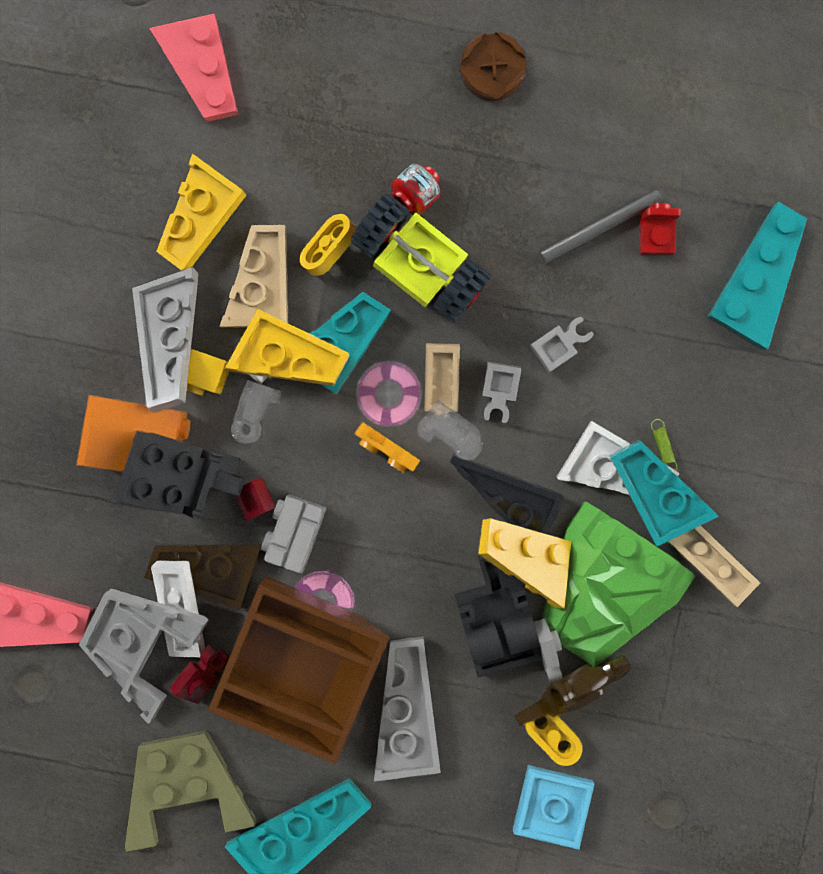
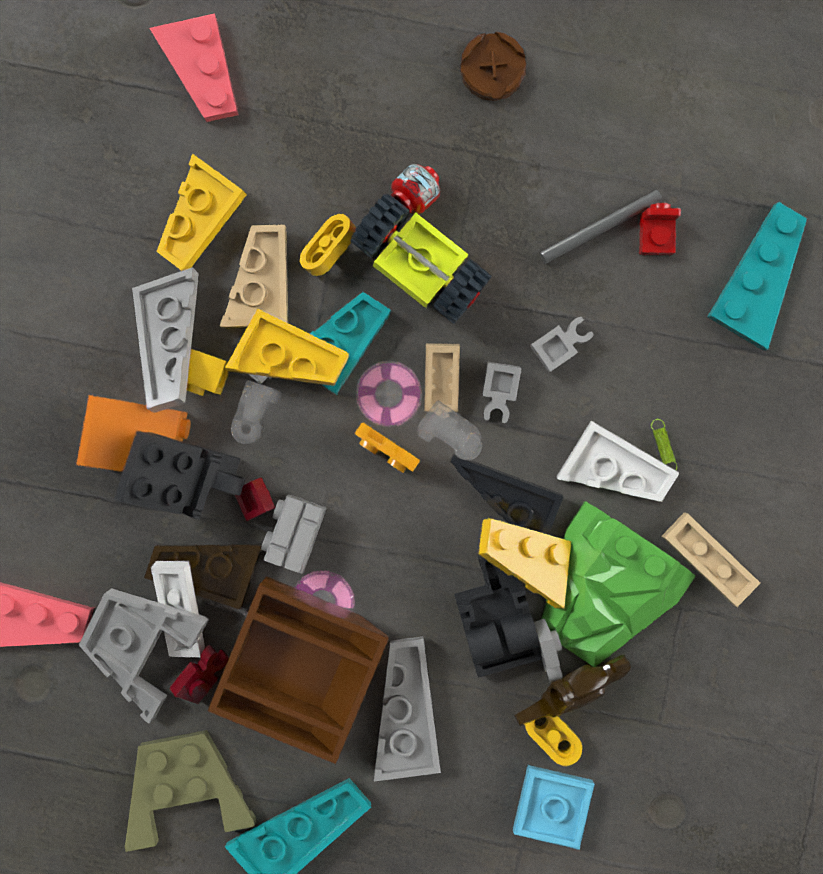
teal wing [609,440,719,547] -> none

